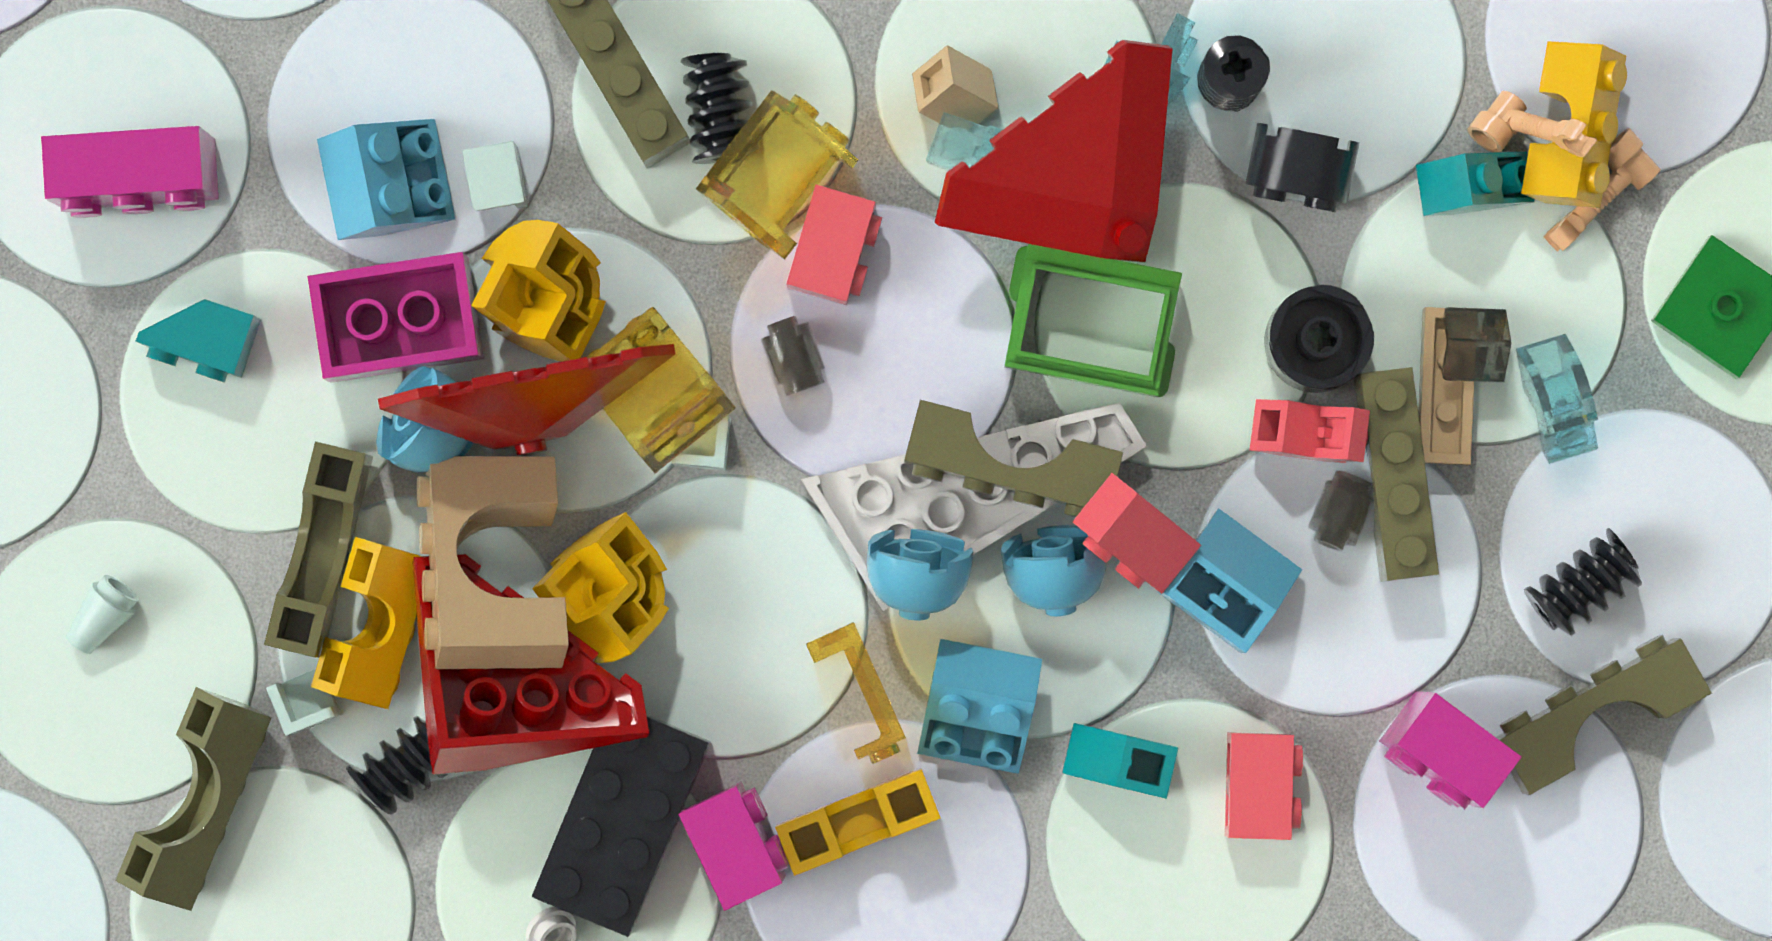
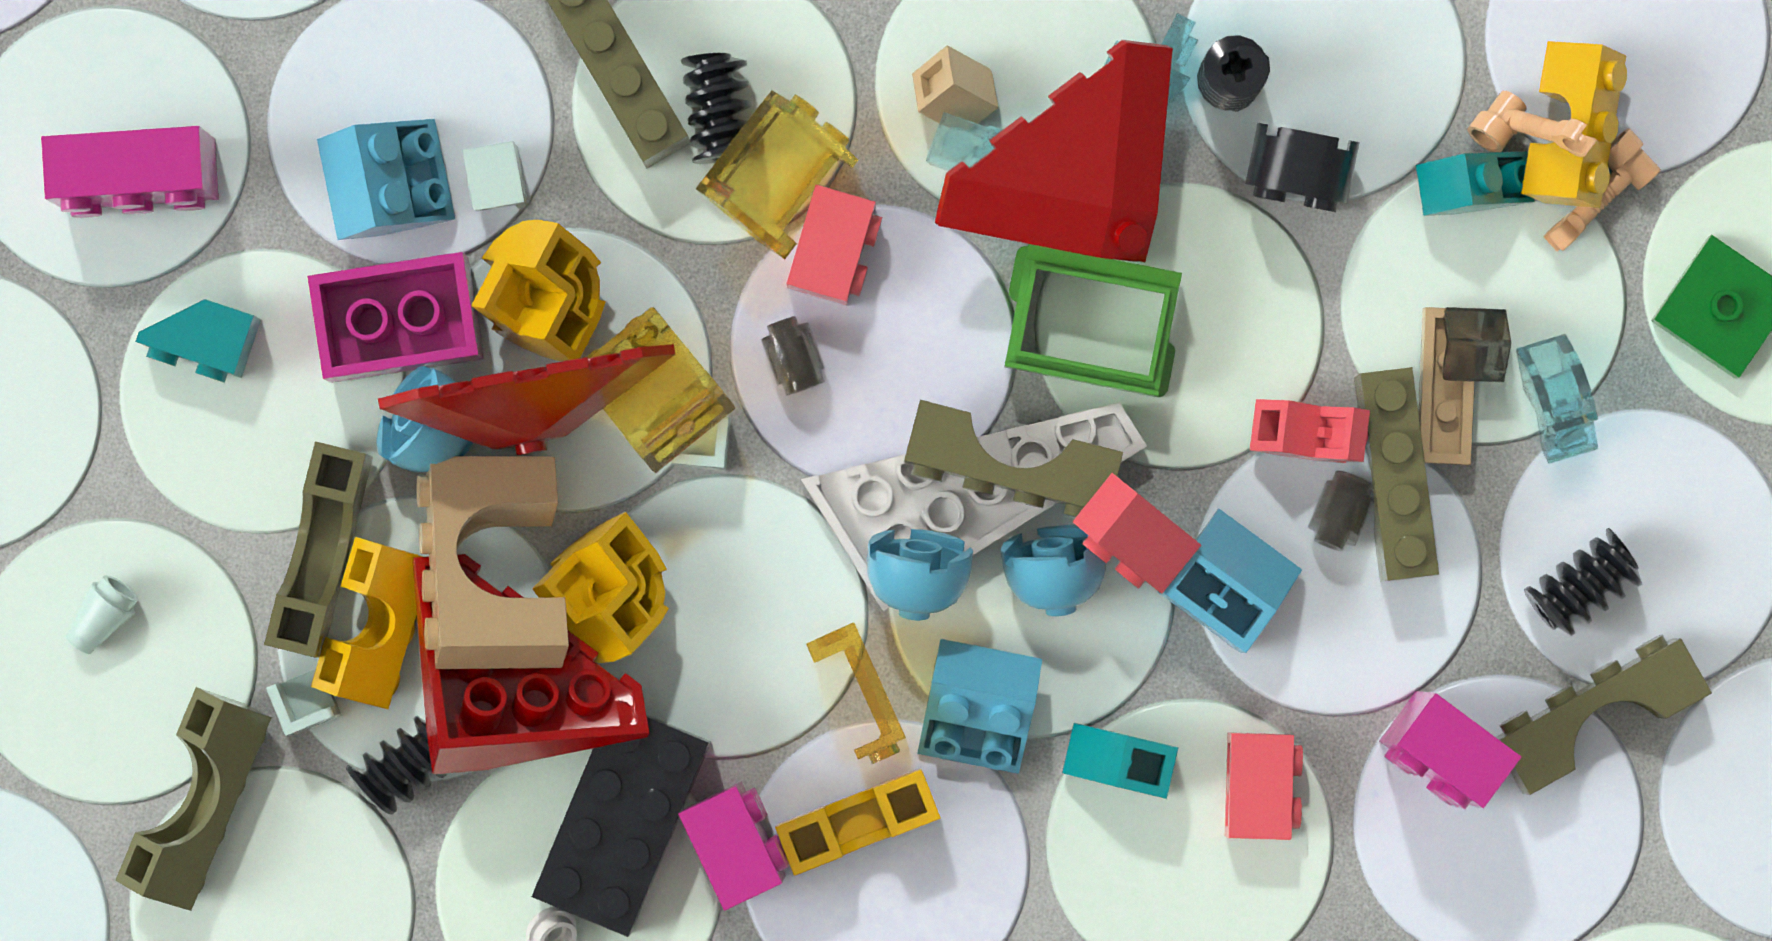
black brick [1264,285,1374,393] -> none

